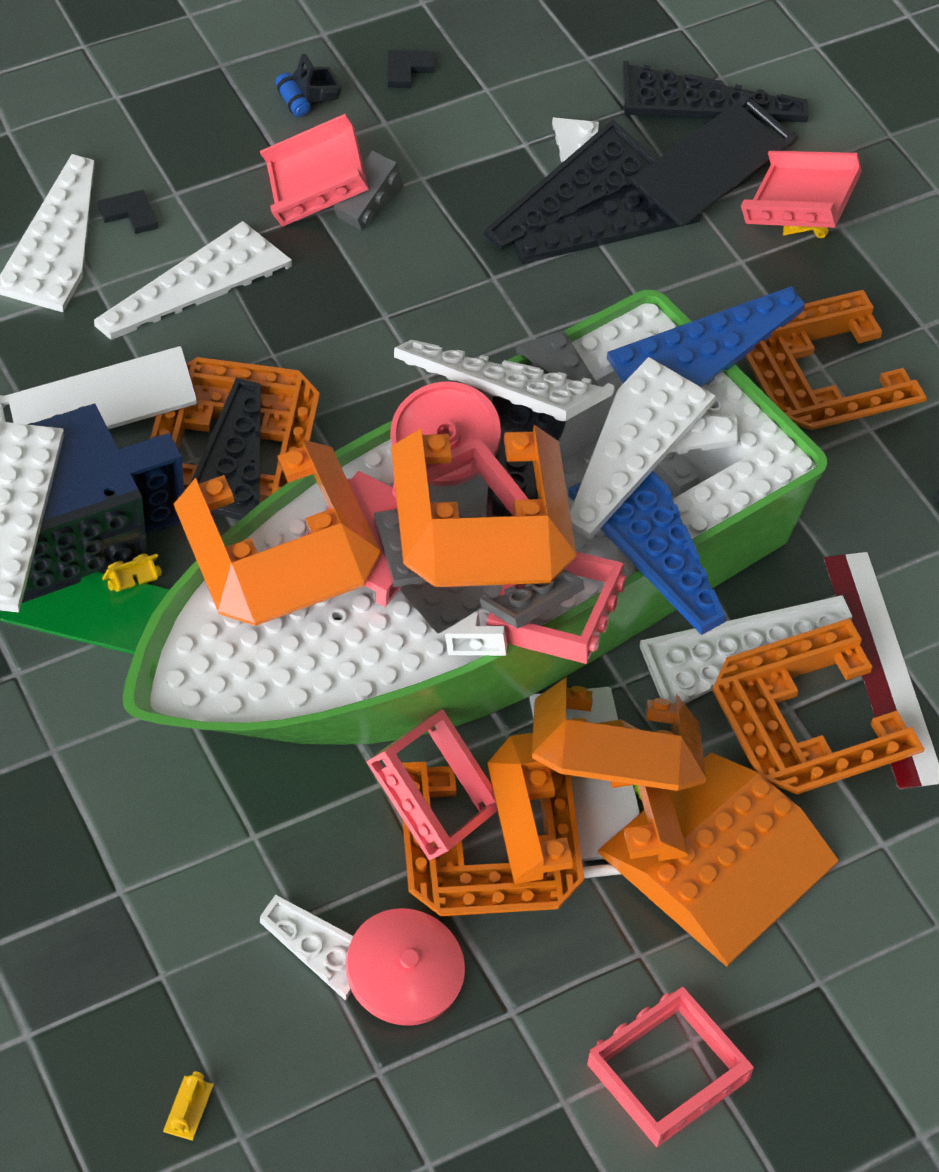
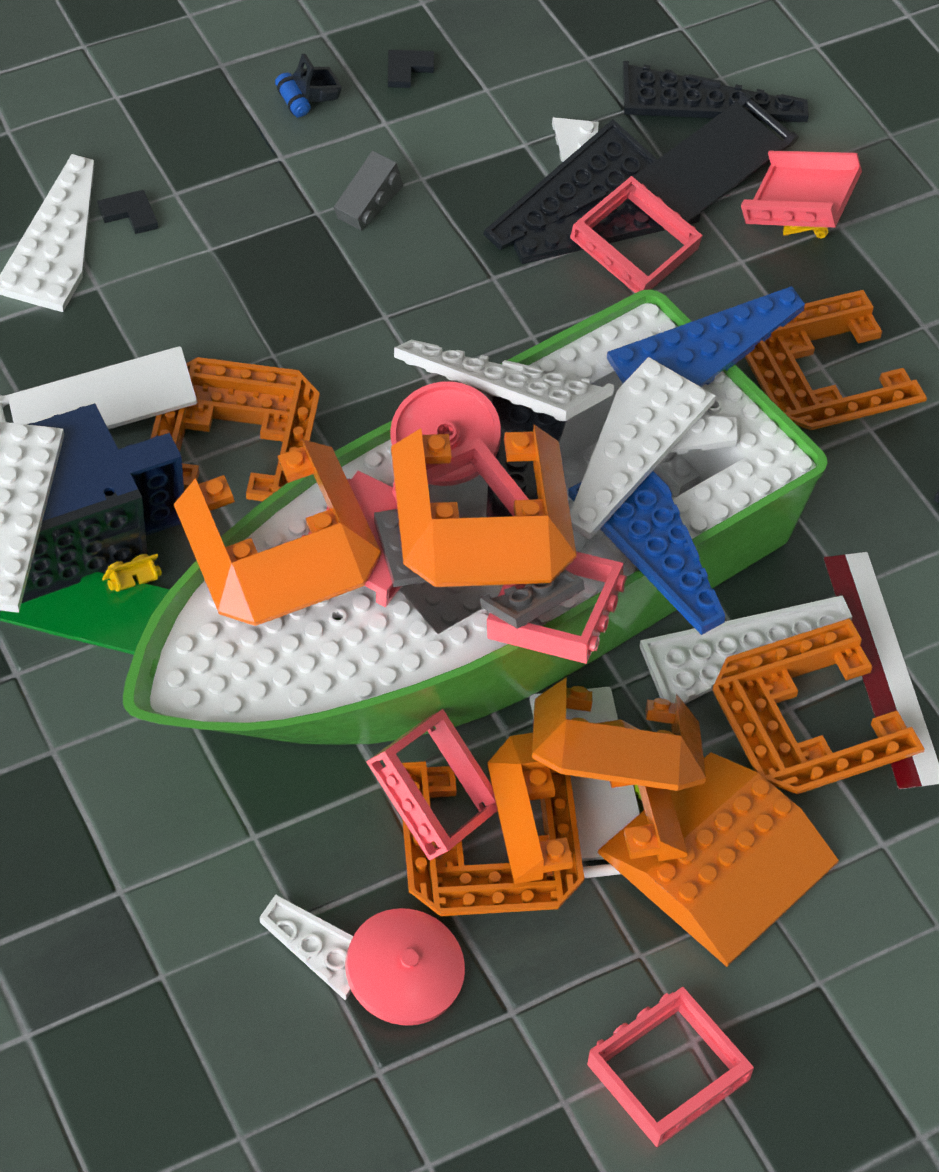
white wing [94,221,292,340] -> none
yellow hinge [163,1071,214,1141] -> none
black wing [190,377,261,520] -> none
coral panel [260,114,369,227] -> none
white slope [445,611,507,655] -> none
dark grey wing [516,330,599,386] -> none
none -> coral window [570,176,703,293]

